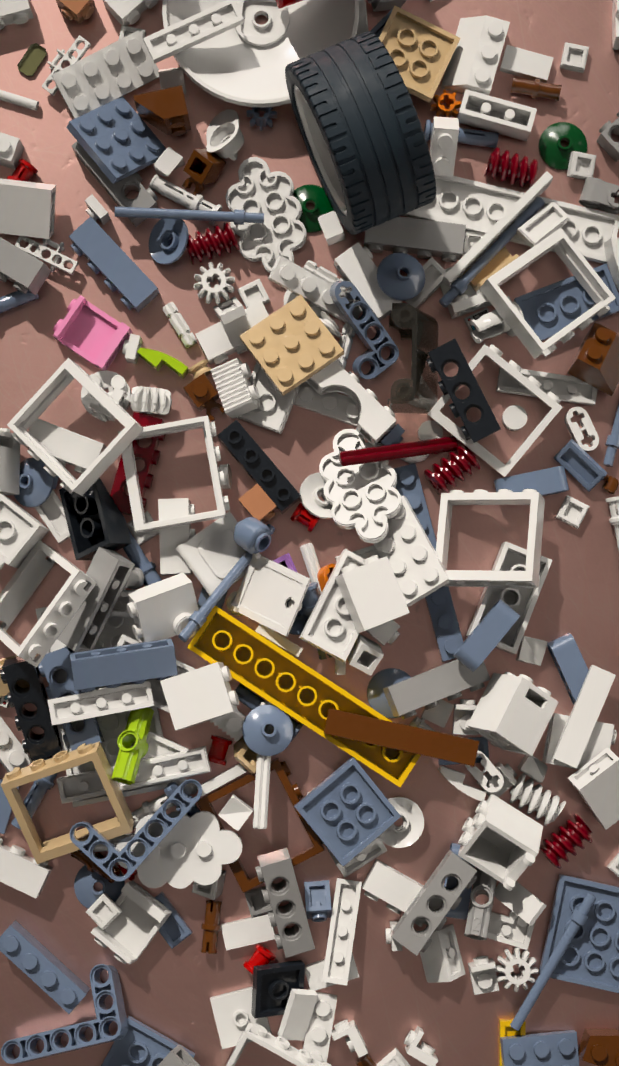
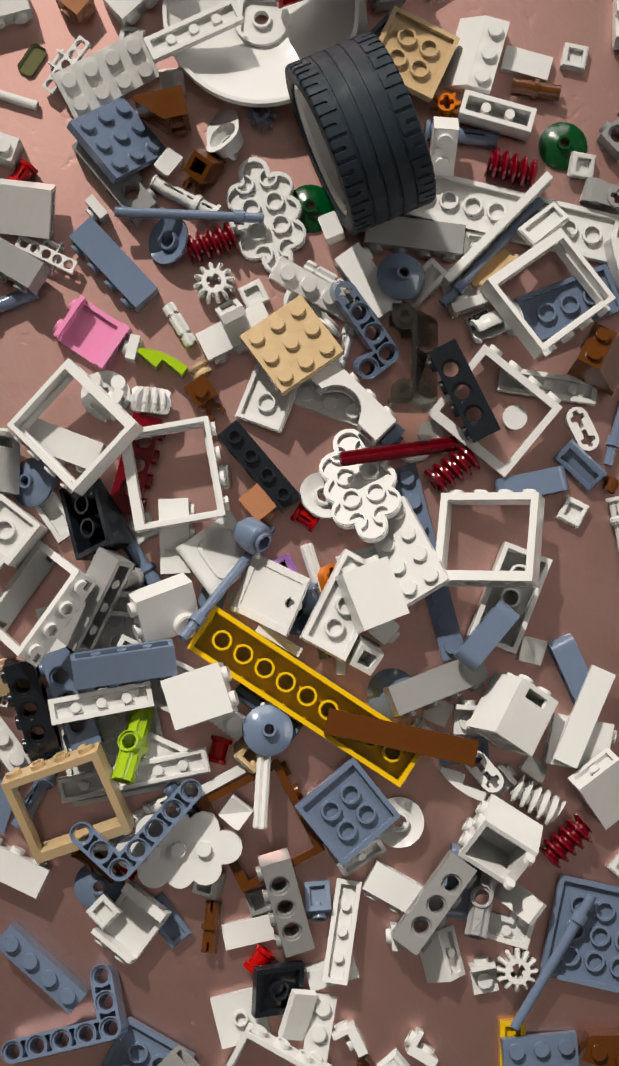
white brick [210,358,260,419] -> none

